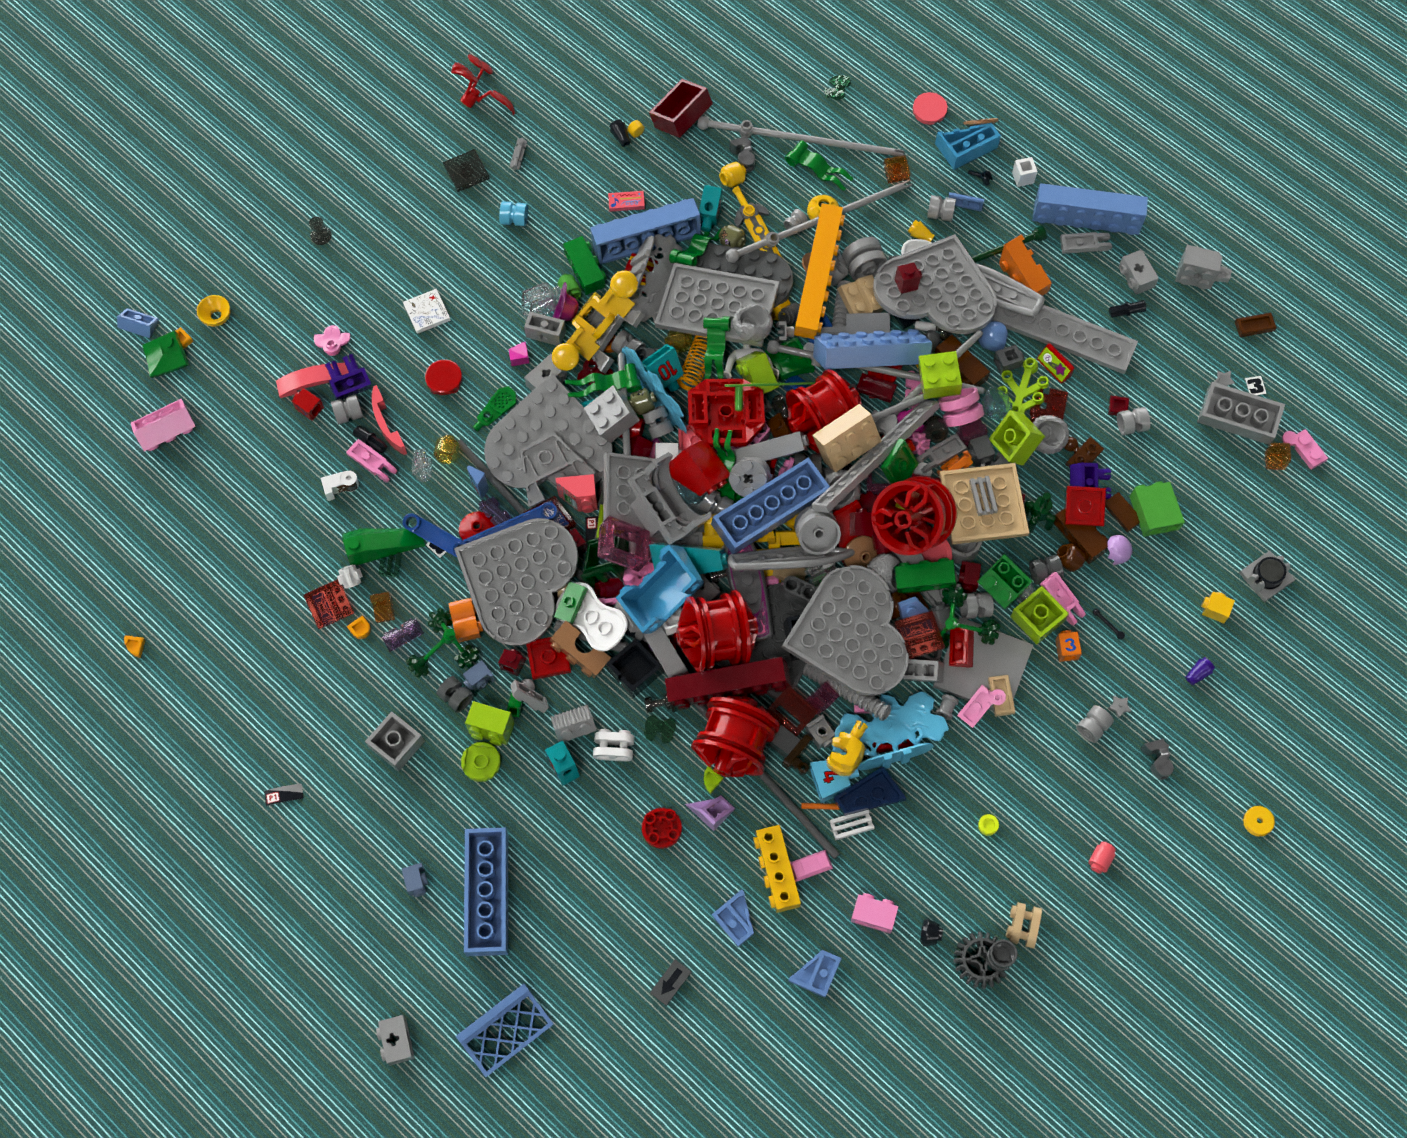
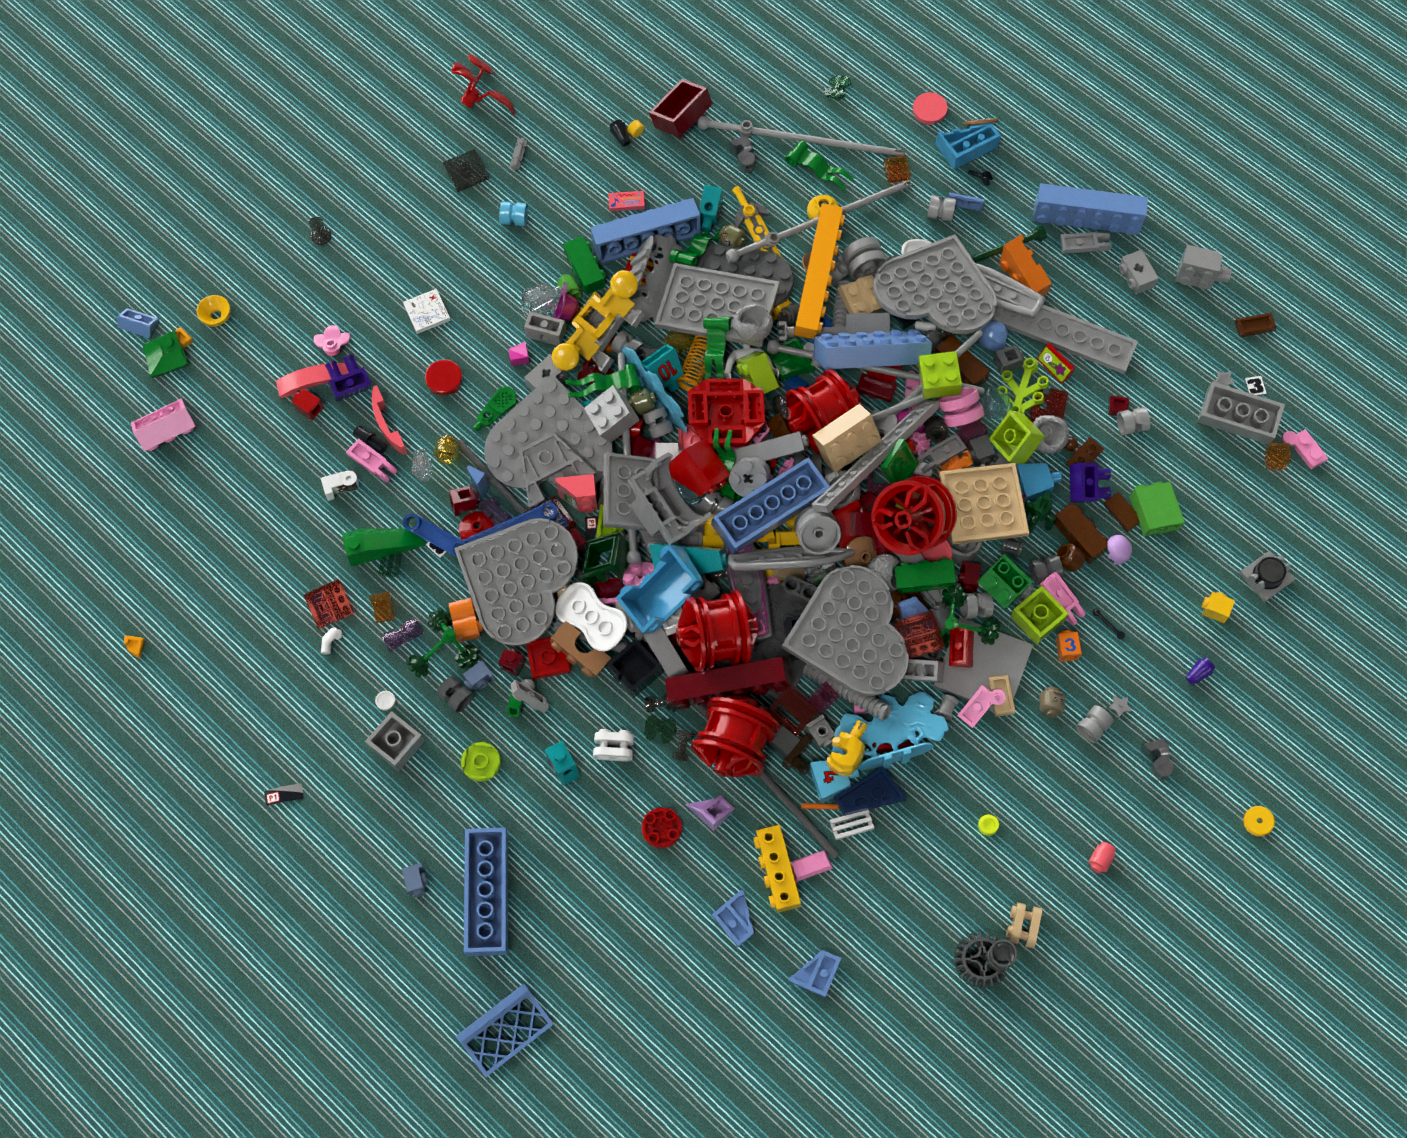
light grey wheel [331,394,363,425] -> none
white gear [337,565,363,589] -> none
light orange tile [347,615,371,639] -> none
light grey brick [376,1015,415,1066] -> none
lime brick [465,701,515,746] -> none
light grey brick [550,704,597,742] -> none
plate [554,581,588,624] -> none
clear pink window [597,516,651,572] -> none
dark grey tile [650,959,692,1007] -> none
lime tile [704,766,723,795] -> none
yellow head [719,162,746,188] -> none
bright green piece [725,382,815,411] -> none
light grey wheel [783,209,808,234] -> none
bright pink brick [851,893,898,934] -> none
dark red brick [894,262,922,294] -> none
yellow cone [907,220,935,242] -> none
black cone [920,918,943,947] -> none
light grey tile [969,476,998,516] -> none
white brick [1012,157,1037,187] -> none
red tile [1065,486,1106,527] -> none
black axle [1109,300,1146,318] -> none
none -> white arm [321,628,342,655]
none -> white piece [375,691,396,711]
none -> dark red brick [449,486,479,517]
none -> clear smoke piece [672,730,697,761]
none -> dark grey bush [1000,538,1024,558]
none -> dark azure torso [1016,463,1062,504]
none -> dark tan head [1039,687,1065,718]

